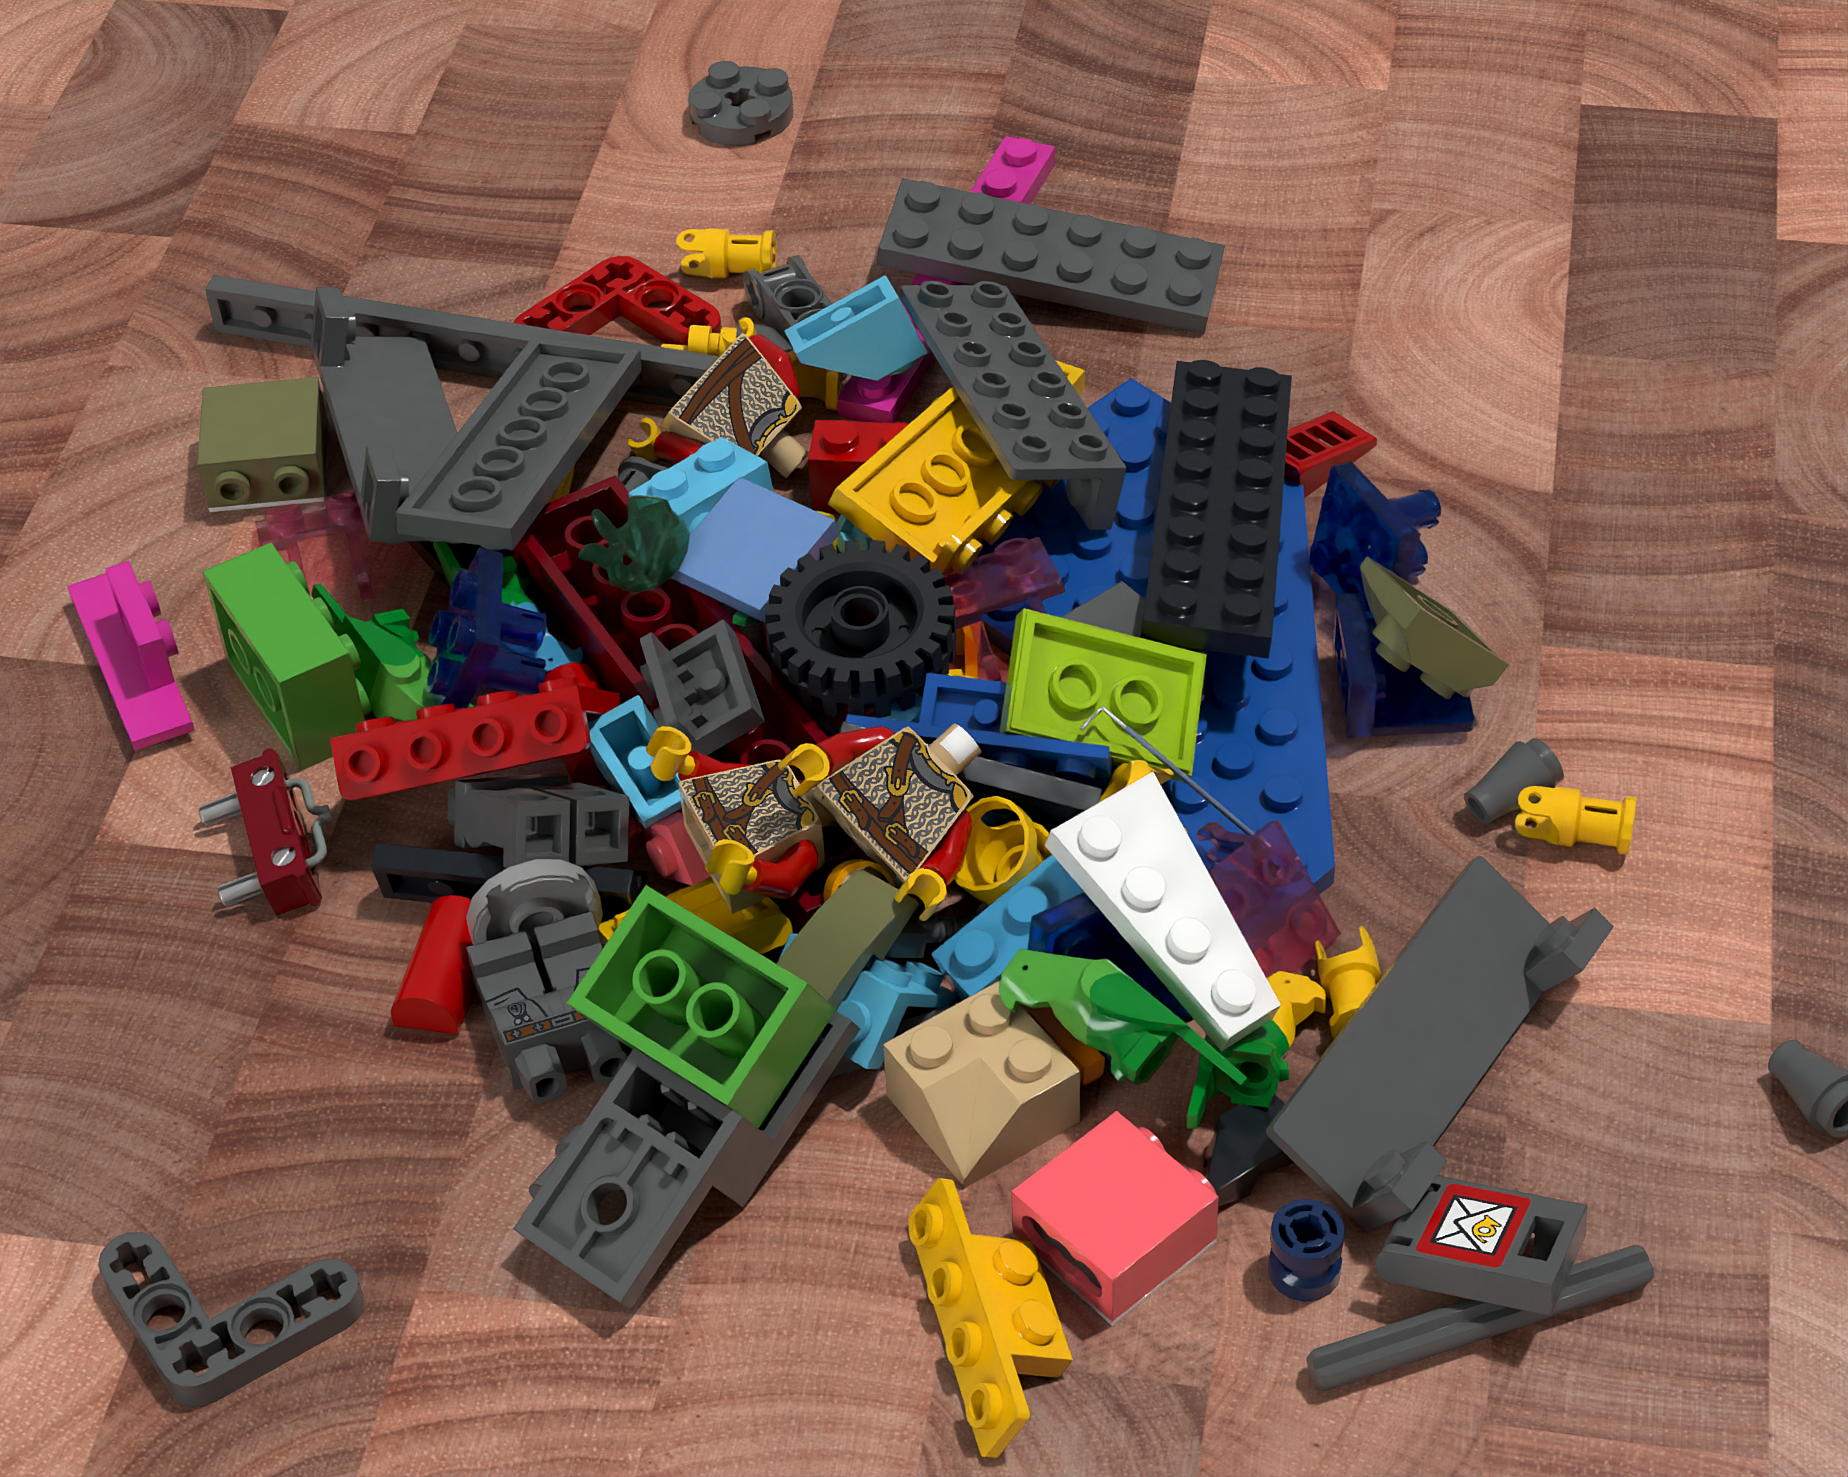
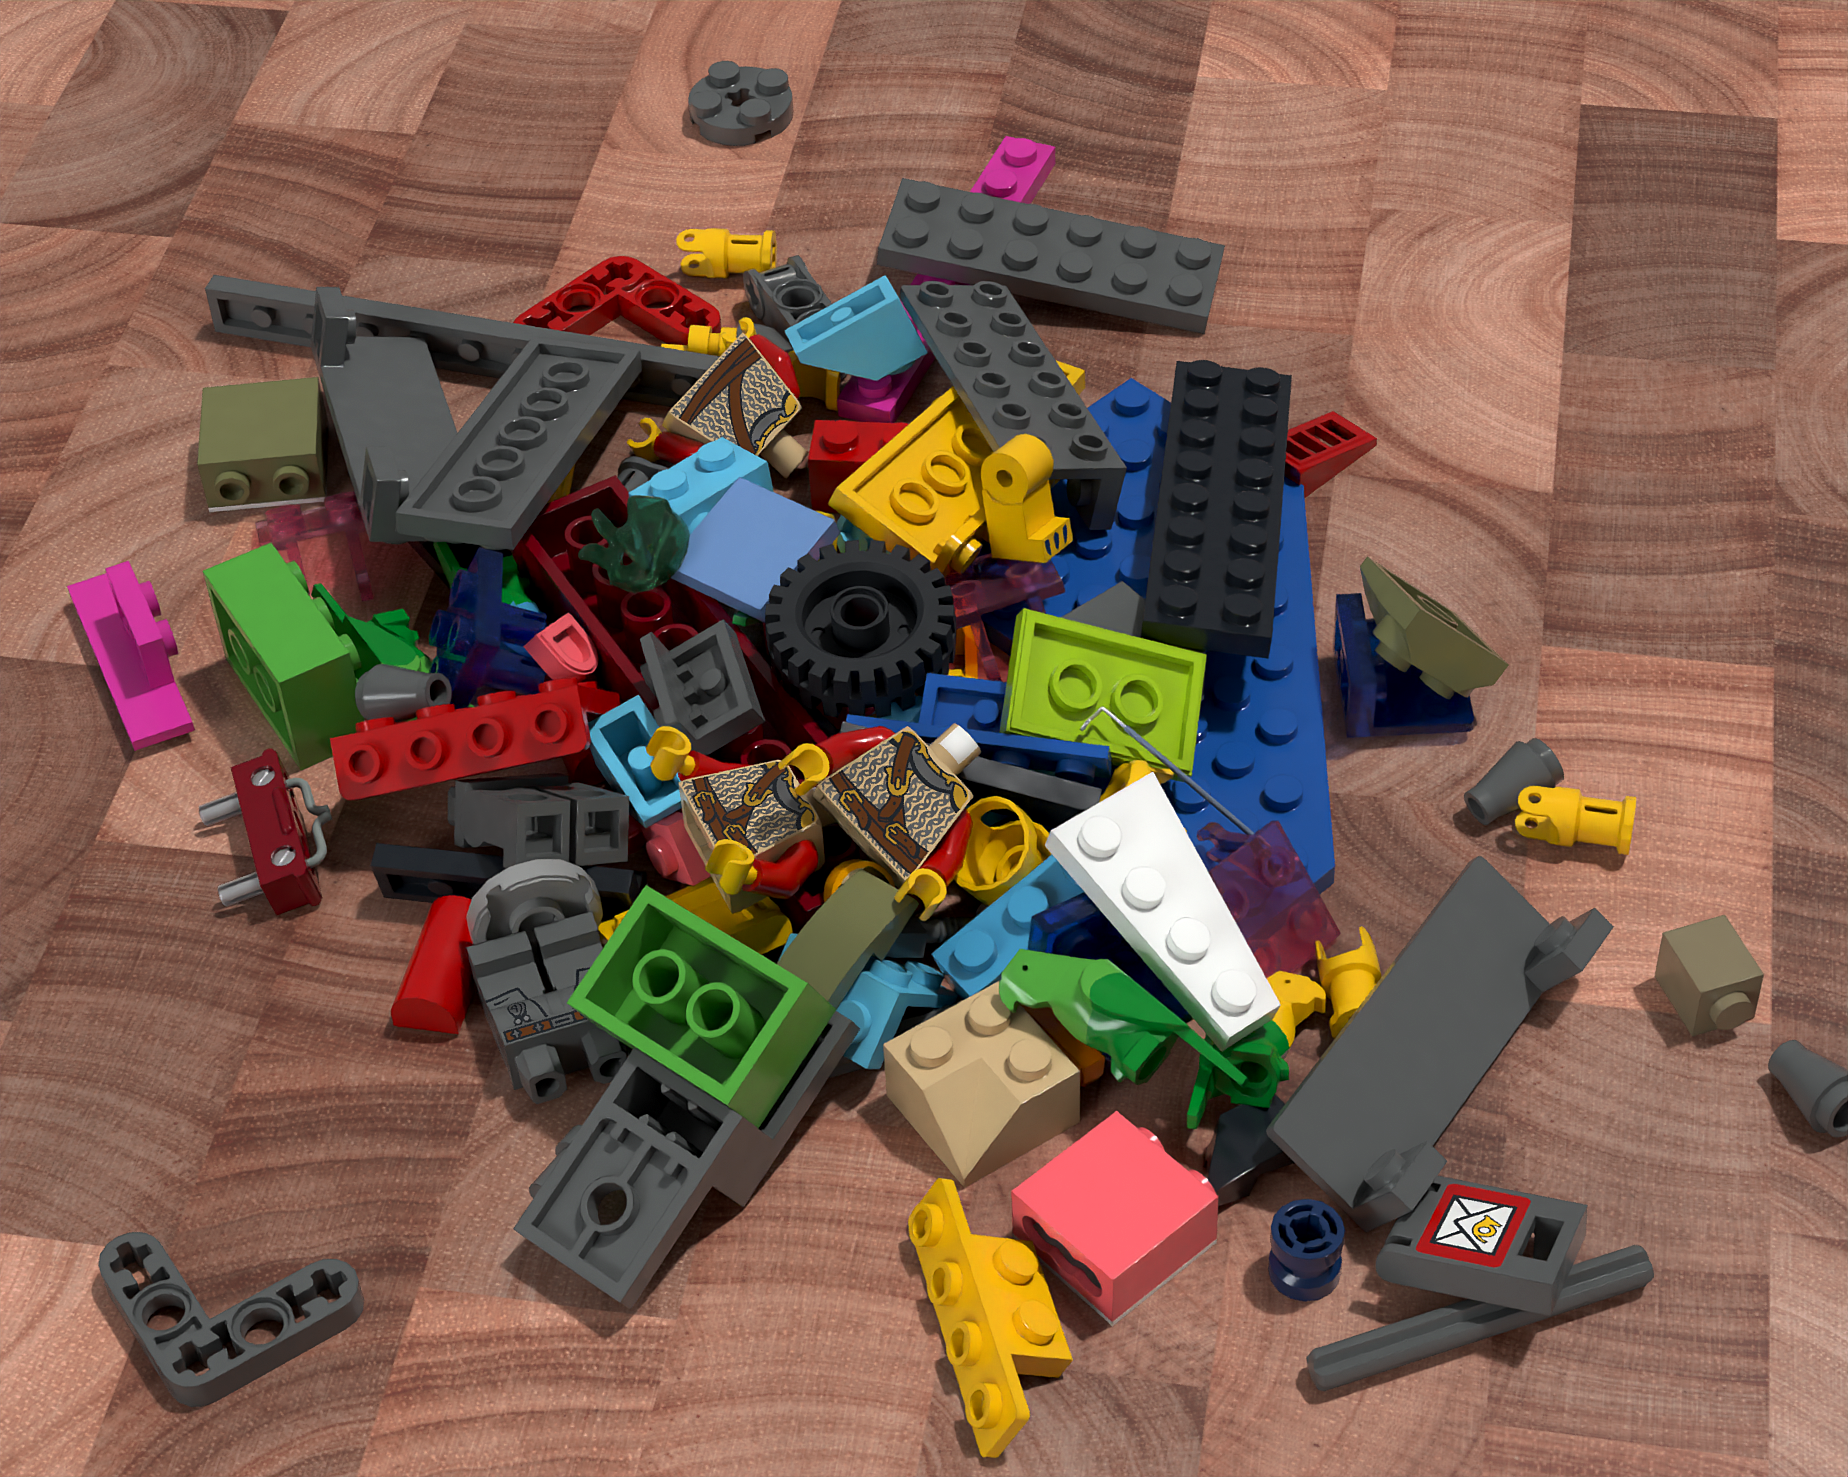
clear blue plate [1309,461,1441,633] -> none
none -> dark grey cone [355,664,452,722]
none -> coral tile [523,613,599,683]
none -> yellow leg [981,434,1073,563]
none -> dark tan brick [1655,915,1764,1036]

